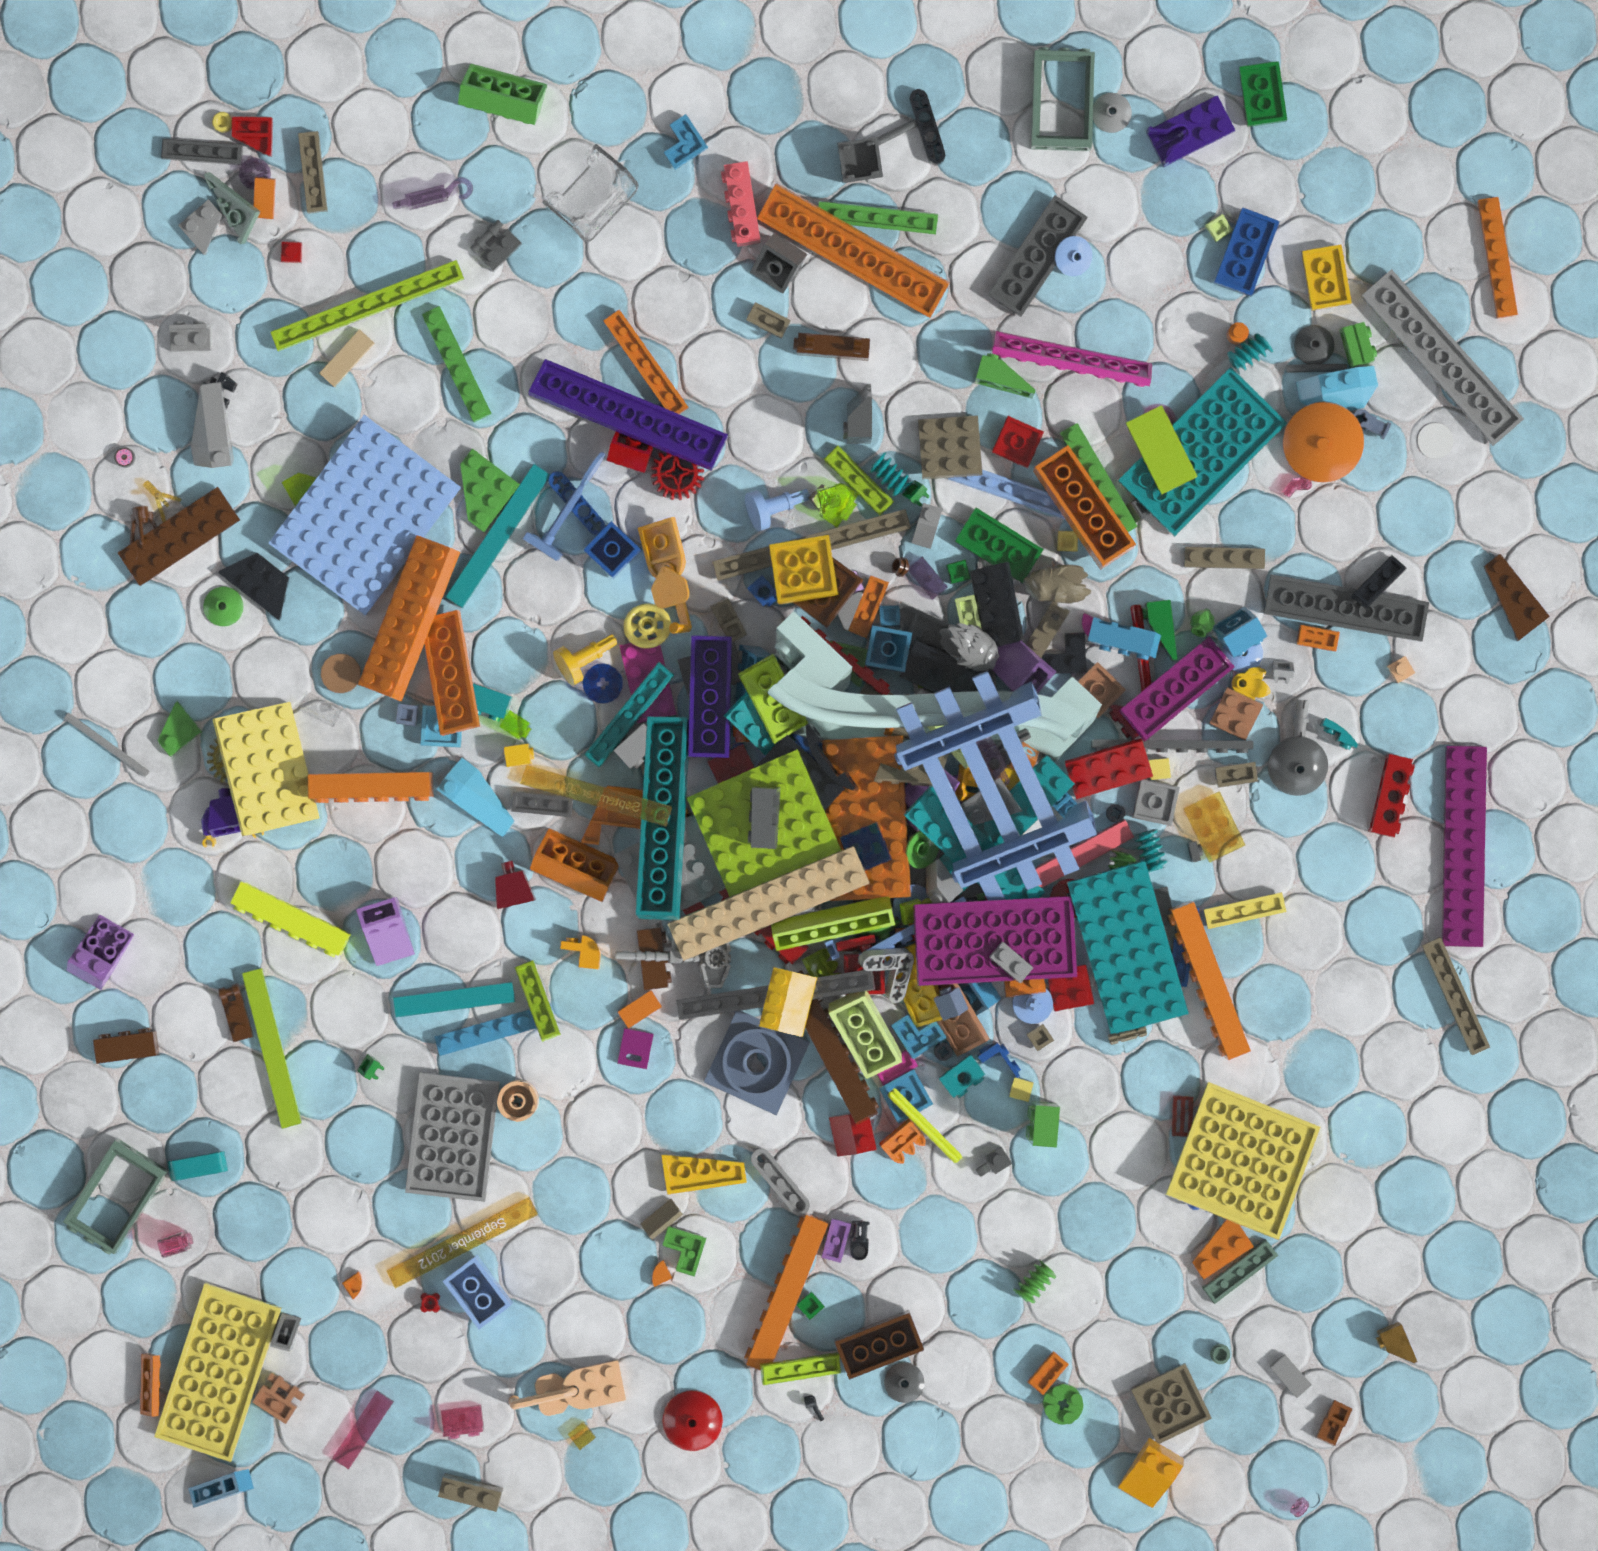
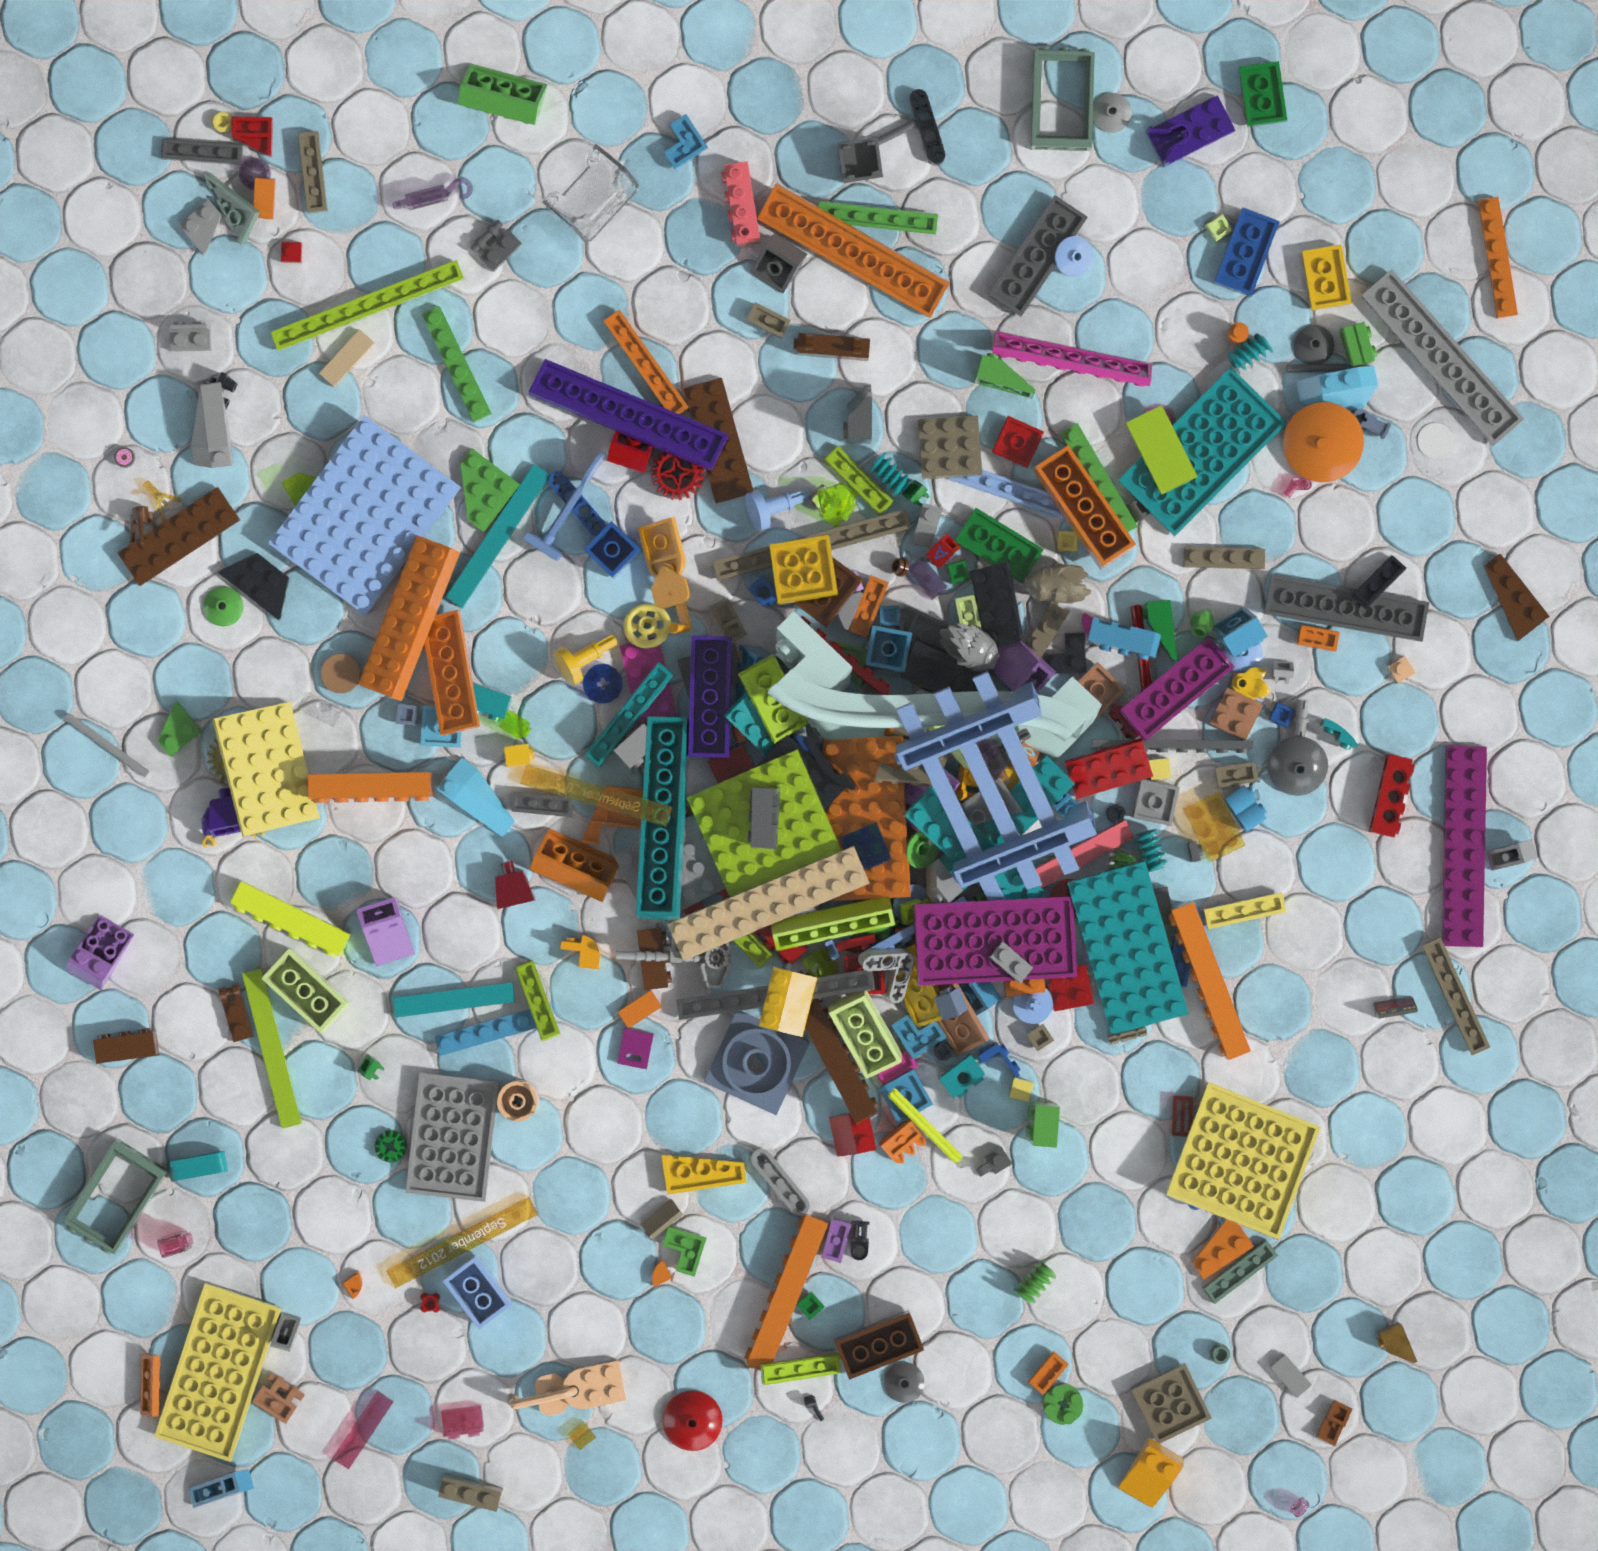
none -> yellowish green brick [261,949,351,1033]
none -> green gear [374,1130,407,1163]
none -> reddish brown plate [684,378,753,504]
none -> lime tile [733,932,774,968]
none -> red brick [926,533,961,569]
none -> dark azure brick [1223,785,1267,832]
none -> blue tile [1268,702,1295,728]
none -> slope [1373,996,1418,1019]
none -> light grey slope [1486,839,1537,871]

